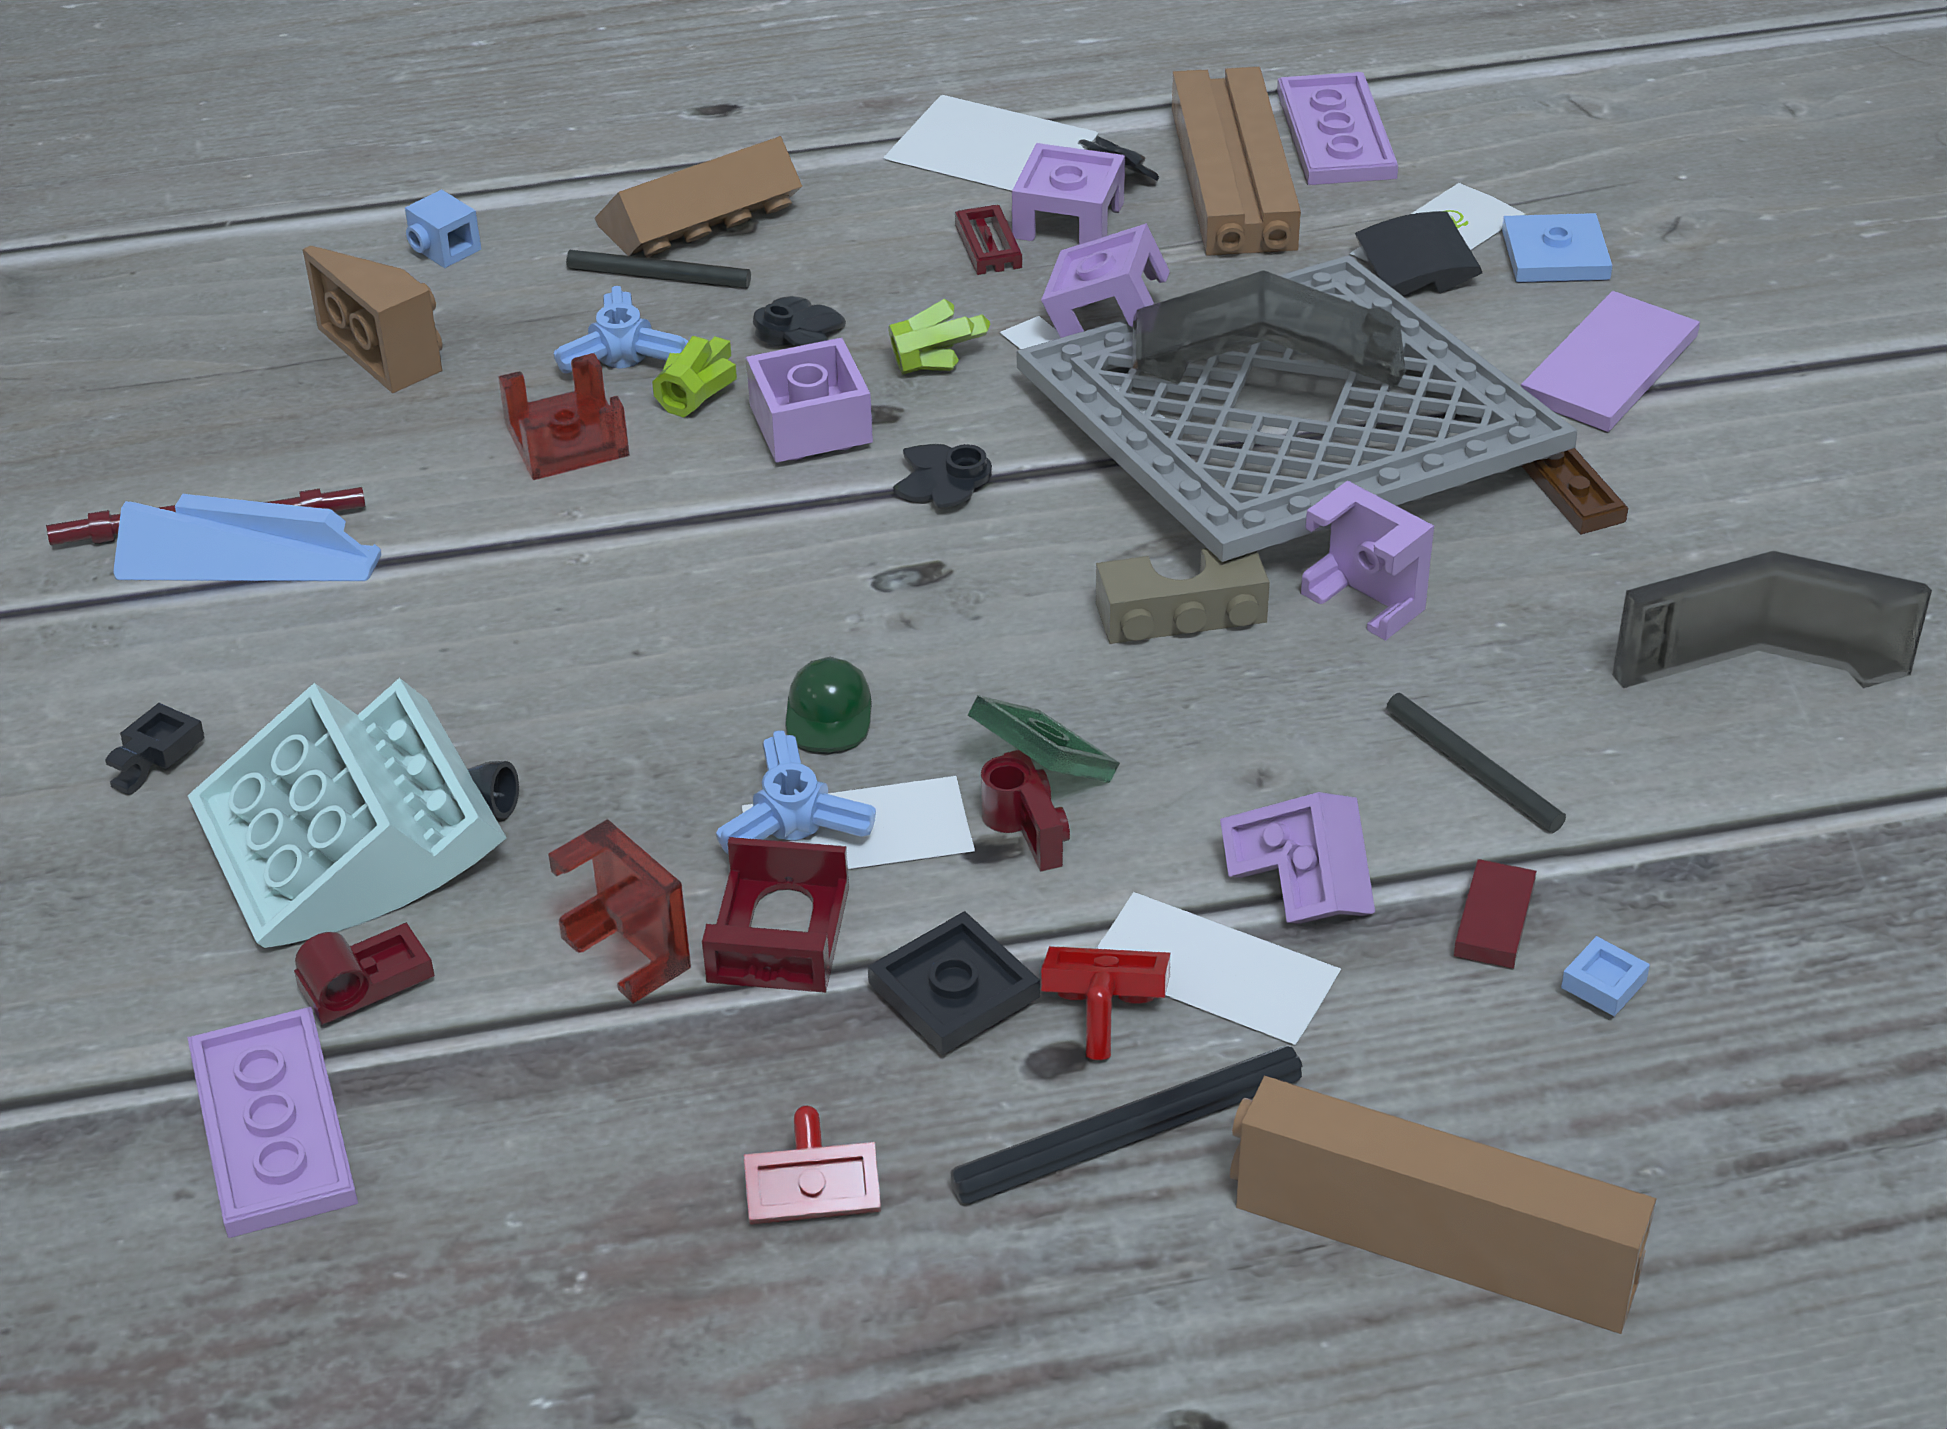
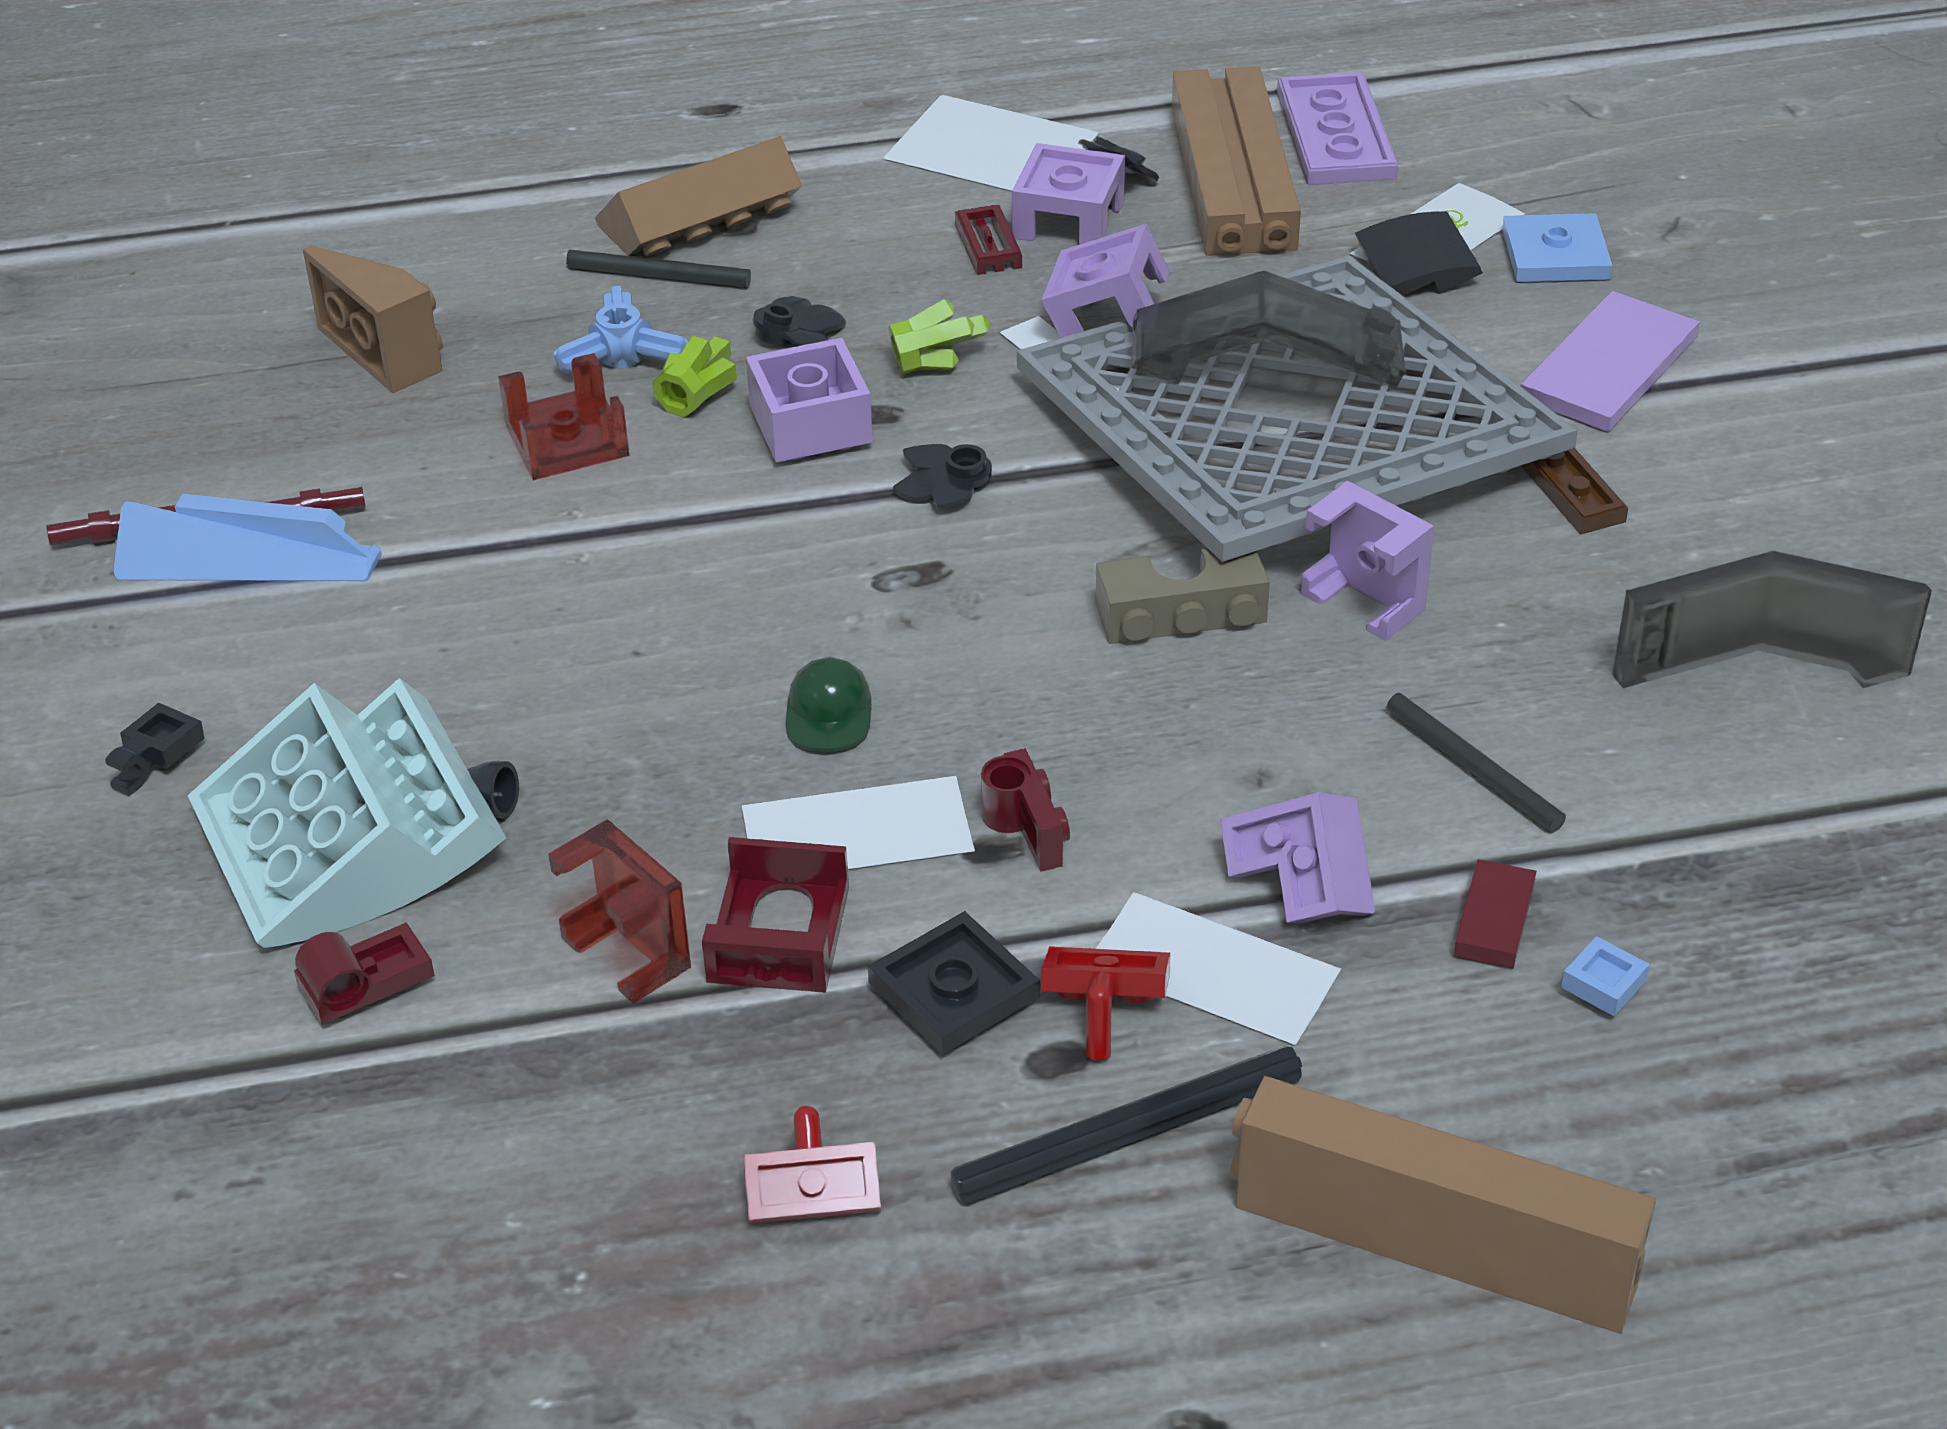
lavender tile [187,1007,358,1238] -> none
light blue brick [405,189,482,268] -> none
light blue bush [716,730,876,855] -> none
clear green tile [968,695,1120,783] -> none

